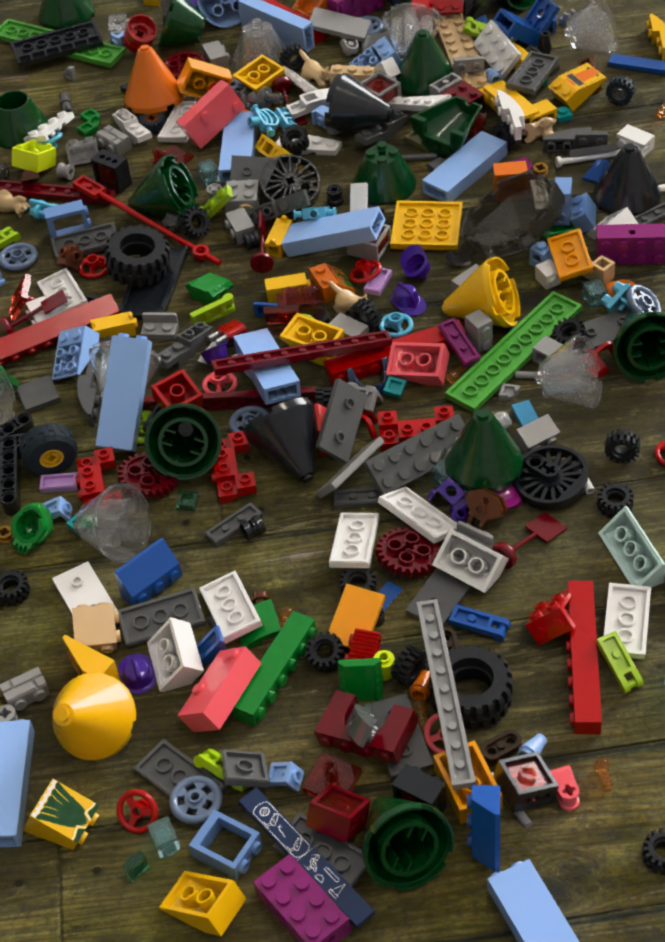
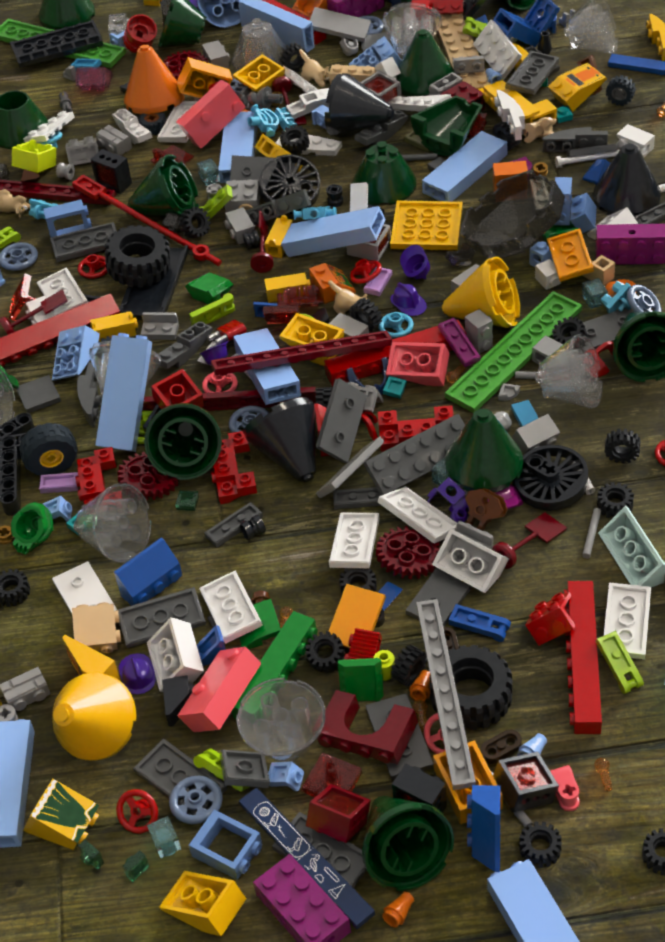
copper brick [56,244,85,271] -> none
green tile [76,108,101,137] -> none
dark grey slope [346,704,378,748] -> none
none -> dark azure tile [70,58,102,72]
none -> clear pink slope [76,67,113,91]
none -> clear green plate [78,839,104,870]
none -> black slope [162,675,194,727]
none -> clear cone [236,678,326,762]
none -> orange cone [382,892,414,927]
none -> black tyre [519,821,562,868]
none -> light grey bar [582,508,601,559]

